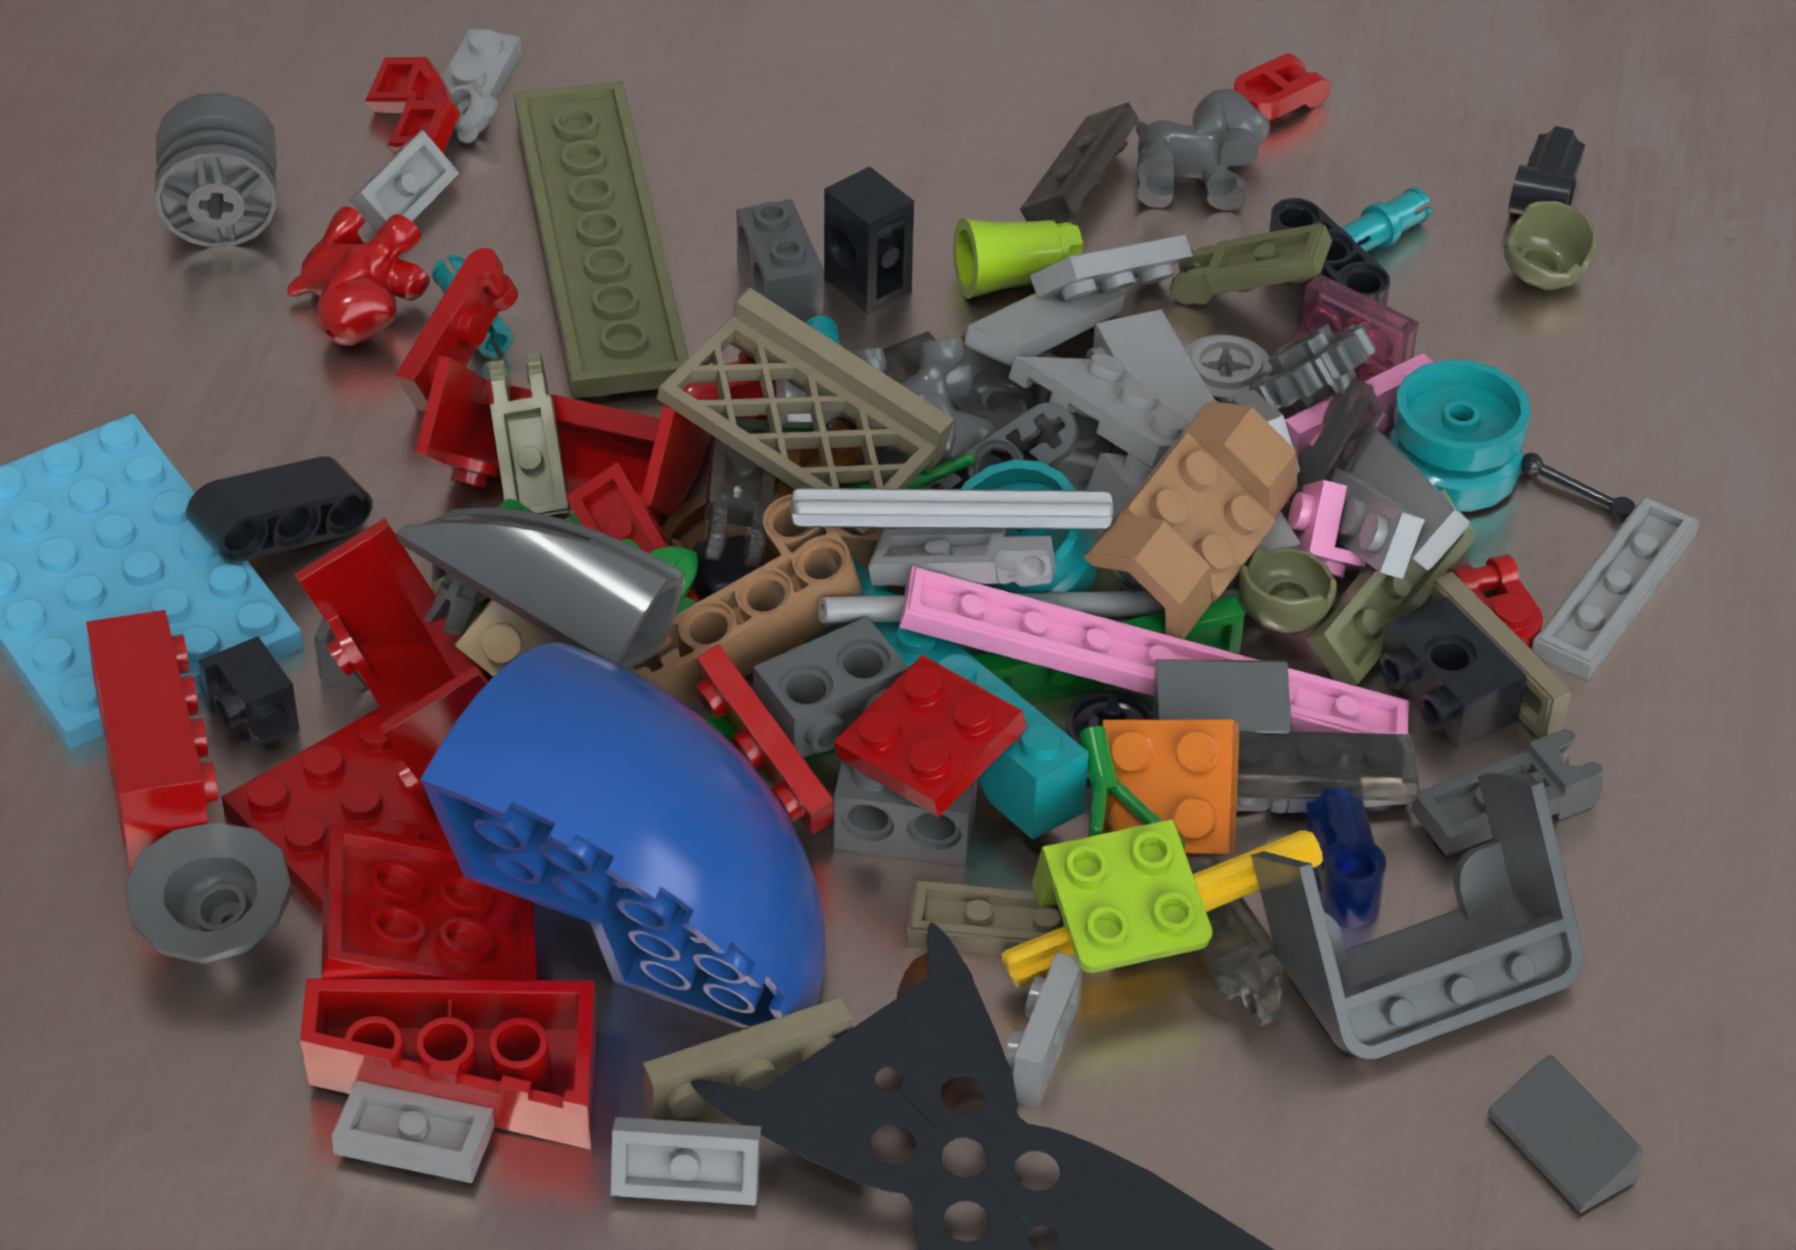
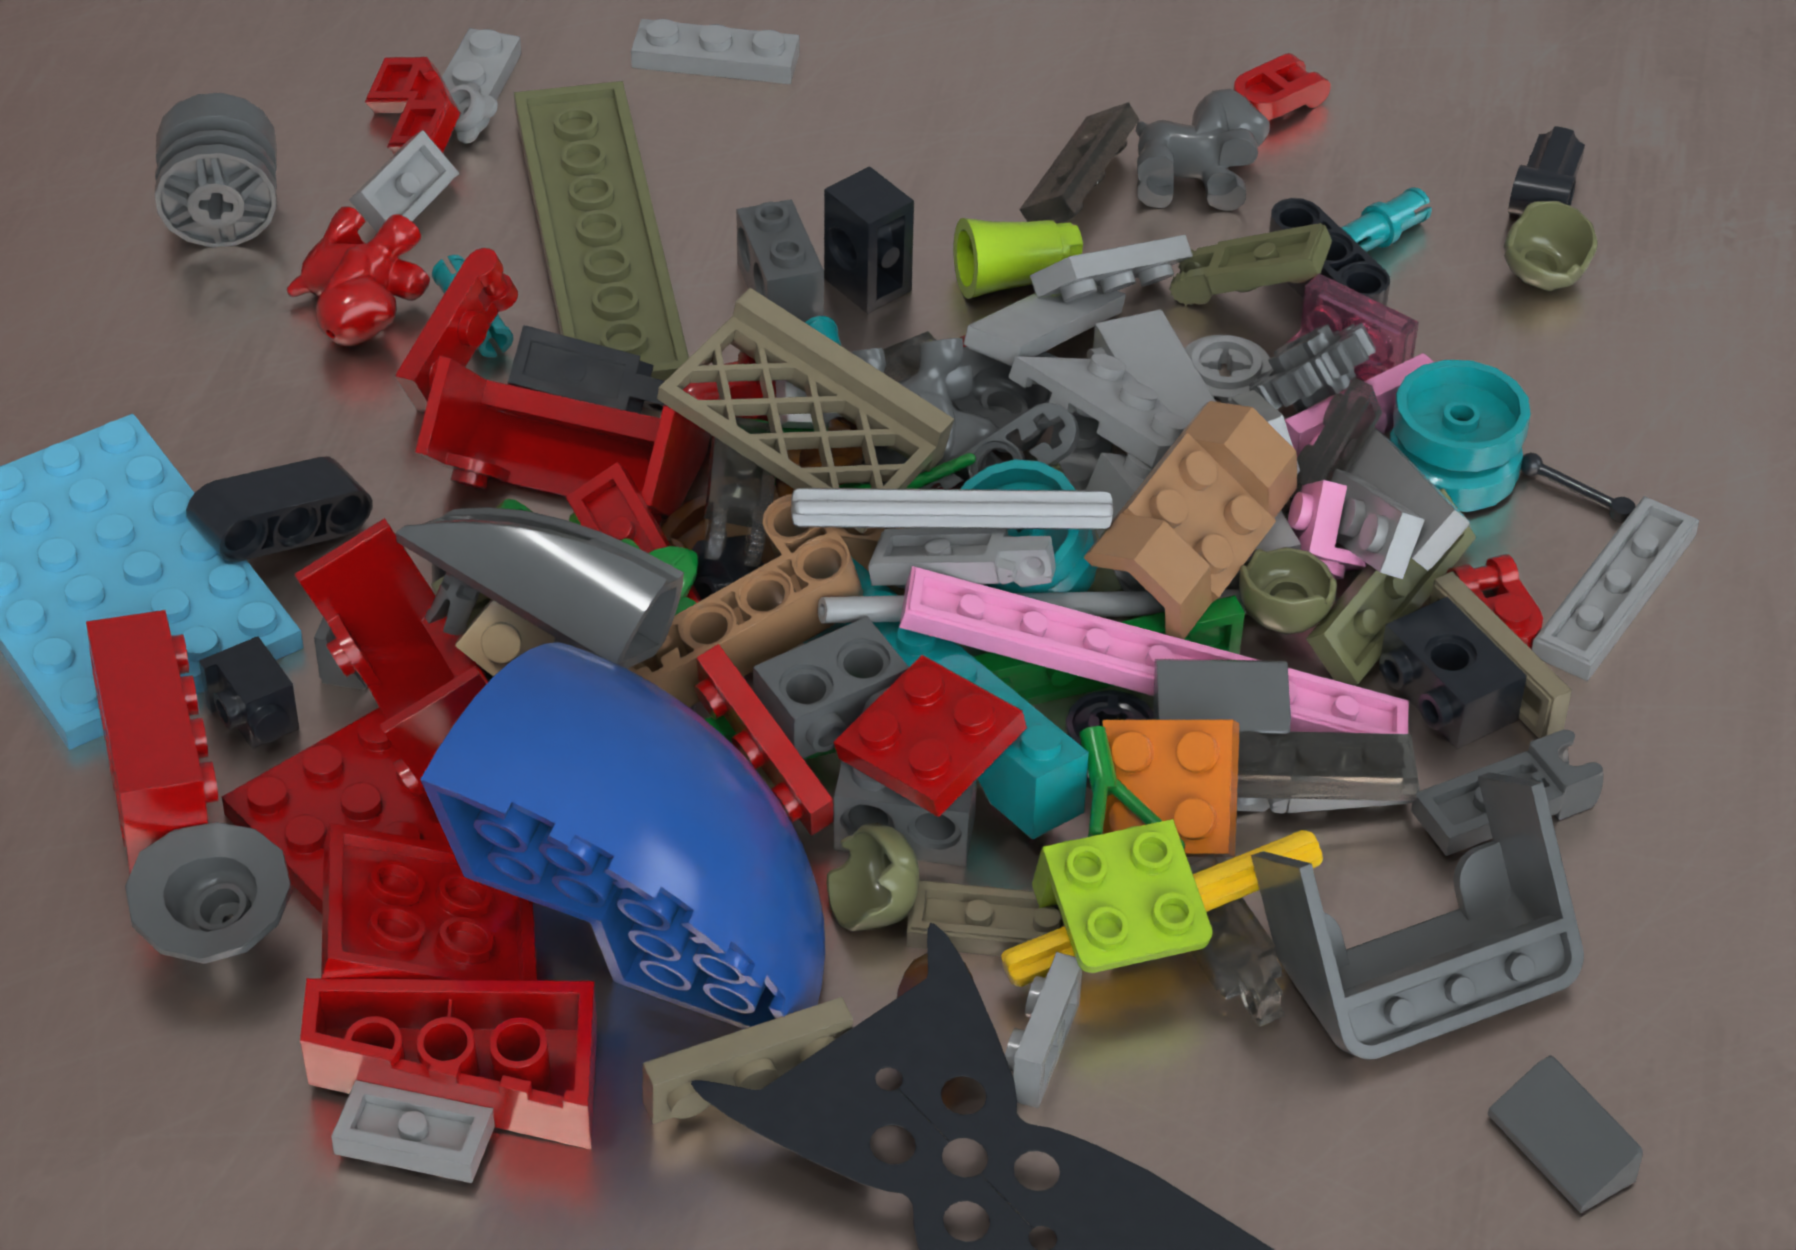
olive hinge [489,353,571,519] -> none
light grey plate [611,1117,761,1205] -> none
clear blue piece [1305,789,1386,929] -> none
none -> black hinge [508,325,667,414]
none -> light grey plate [631,19,800,84]
none -> olive hair [826,823,919,931]

